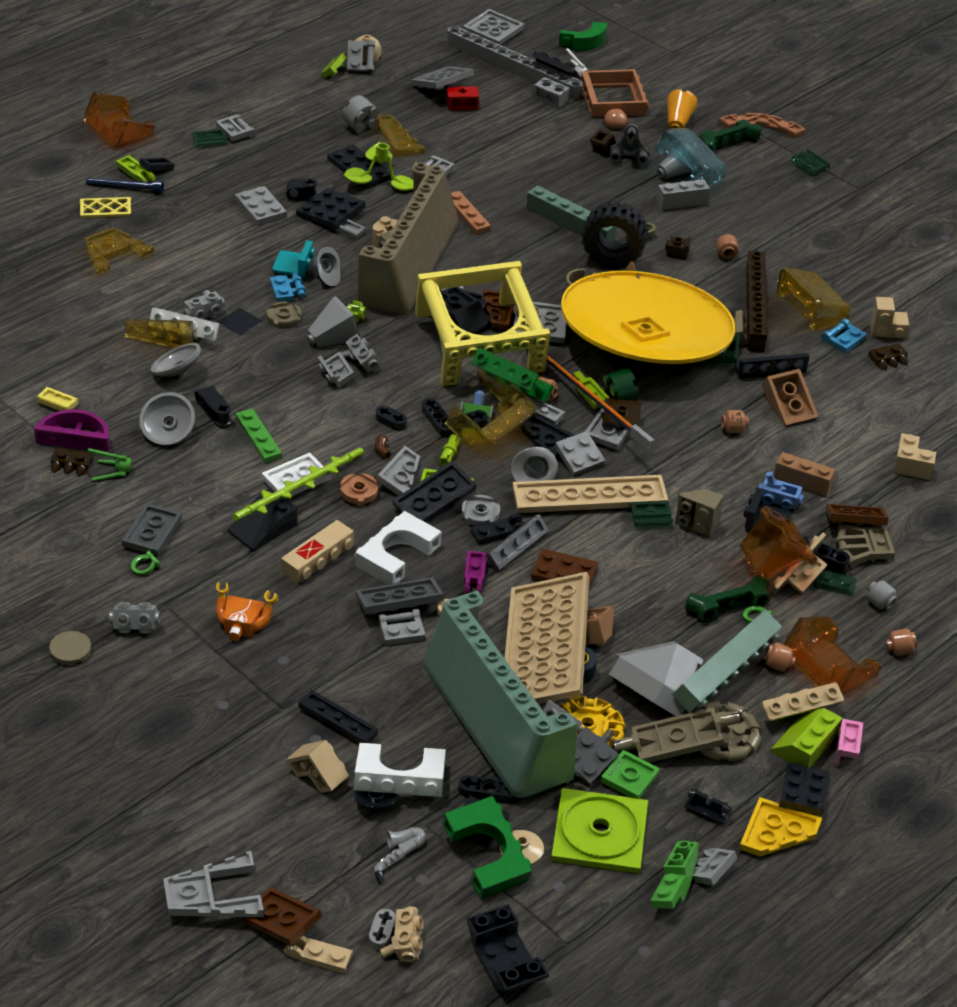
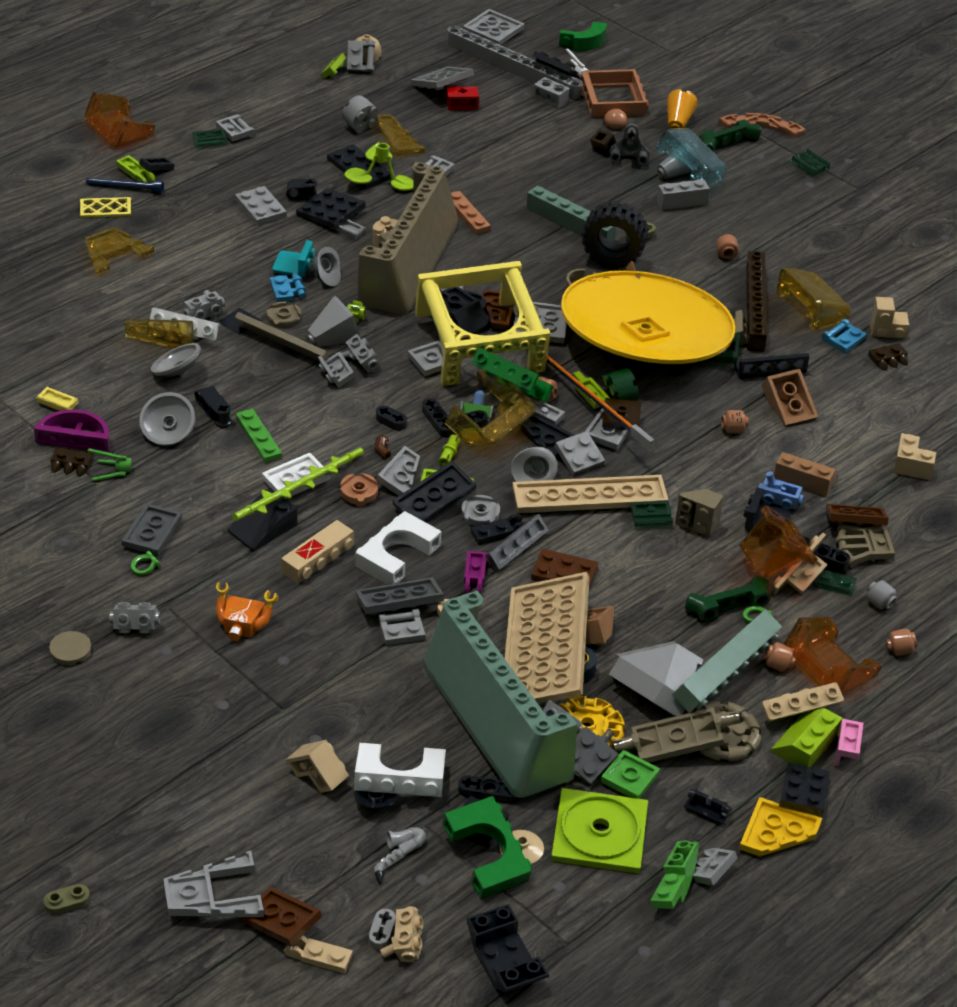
black plate [298,690,378,744] -> none
dark brown brick [665,236,691,260] -> none
none -> olive plate [44,884,90,915]
none -> dark tan tile [235,312,329,362]
none -> light grey plate [407,341,443,376]

